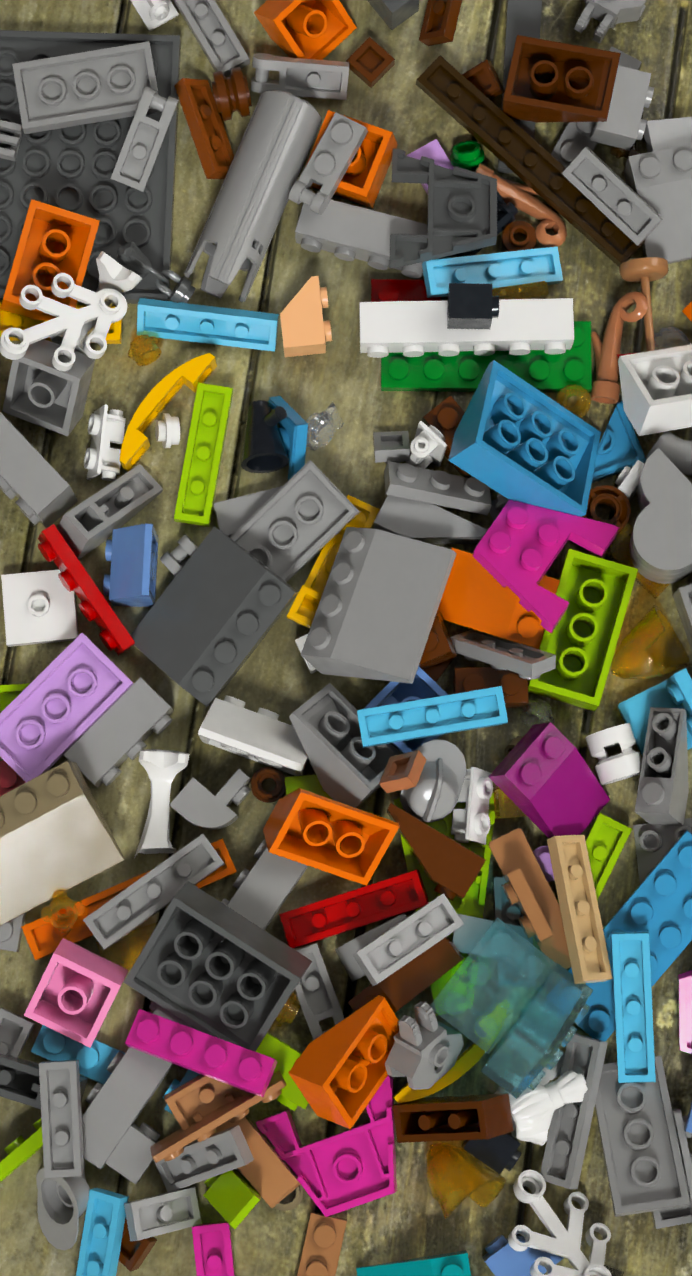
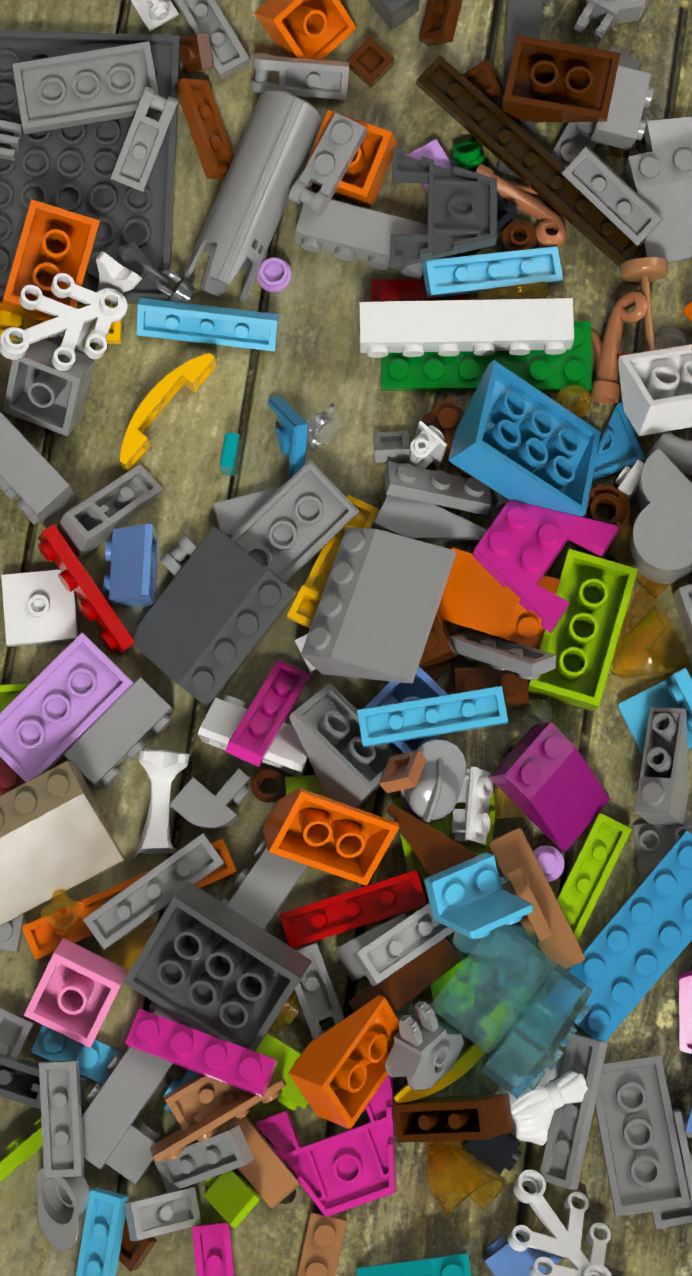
white hinge [84,405,126,481] -> none
clear yellow plate [128,334,162,366] -> none
white plate [155,413,180,449] -> none
lime plate [174,382,233,527] -> none
reddish brown wheel [211,67,252,121] -> none
black piece [241,400,289,473] -> none
light nougat slope [280,276,332,357] -> none
black brick [447,283,499,329] -> none
tan plate [547,835,613,984] -> none
white wheel [585,723,642,786] -> none
medium azure plate [612,931,656,1083] -> none
none -> reddish brown plate [179,33,214,74]
none -> teal tile [220,432,241,476]
none -> dark pink plate [225,659,310,767]
none -> lavender plate [257,257,292,292]
none -> medium azure bracket [424,852,534,939]

